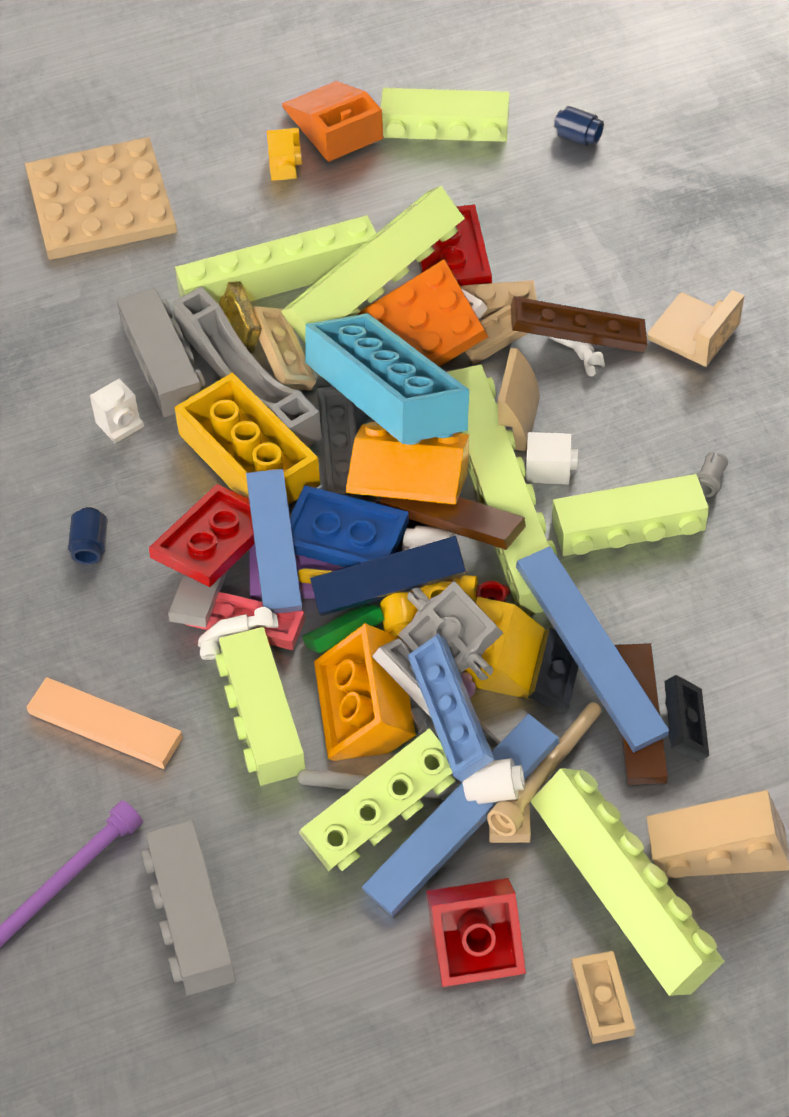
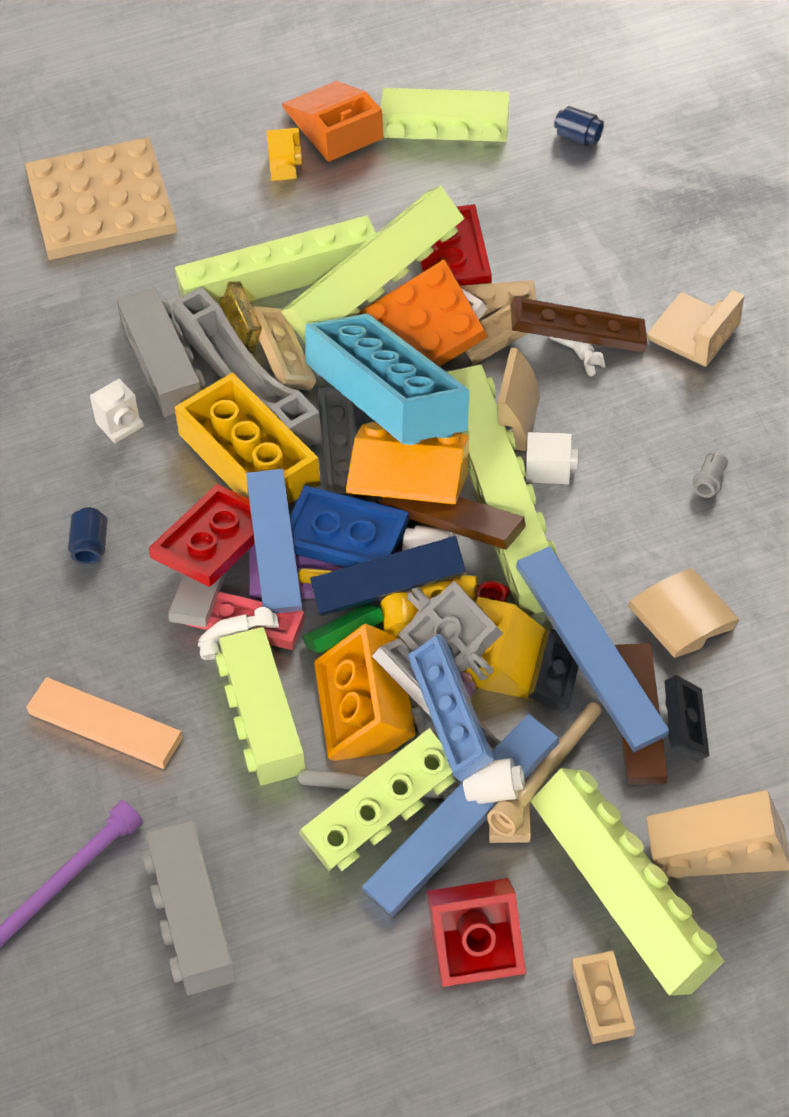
yellowish green brick [552,474,709,556] -> none
none -> tan slope [628,568,739,658]

